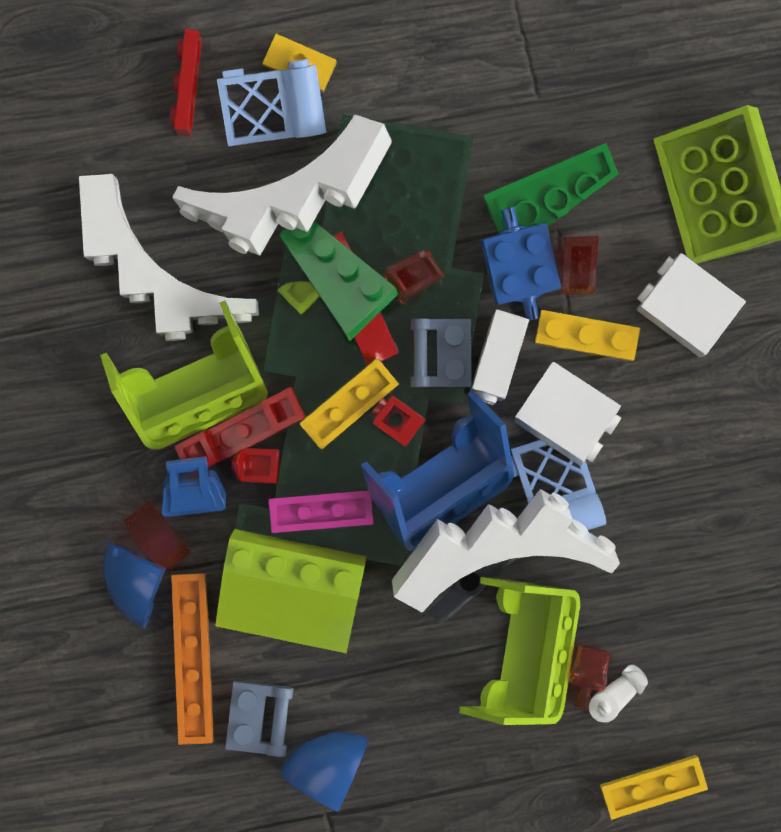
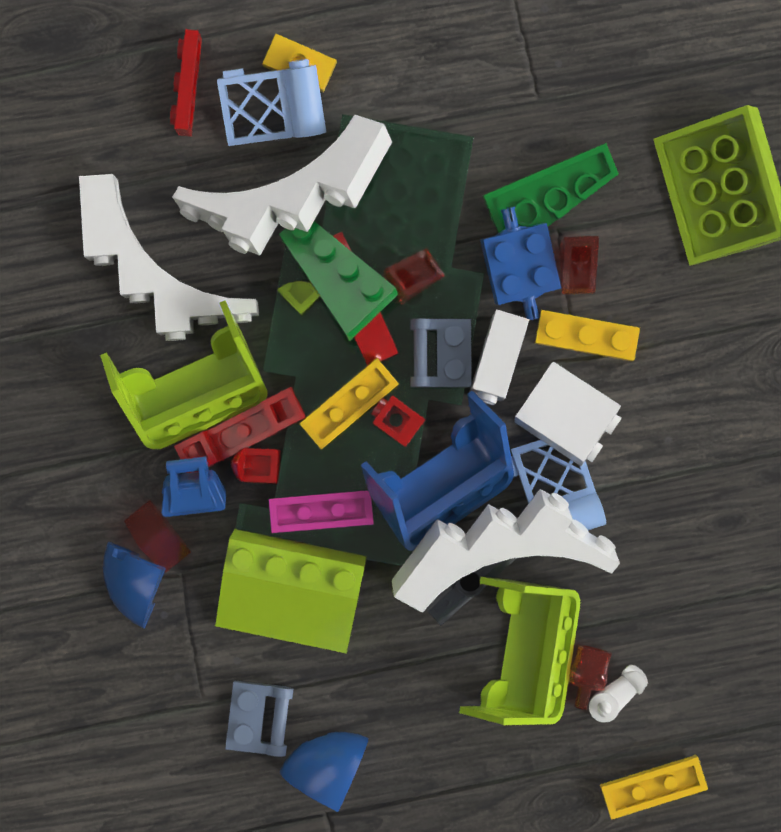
orange plate [171,573,214,745] -> none
white brick [636,253,746,357] -> none

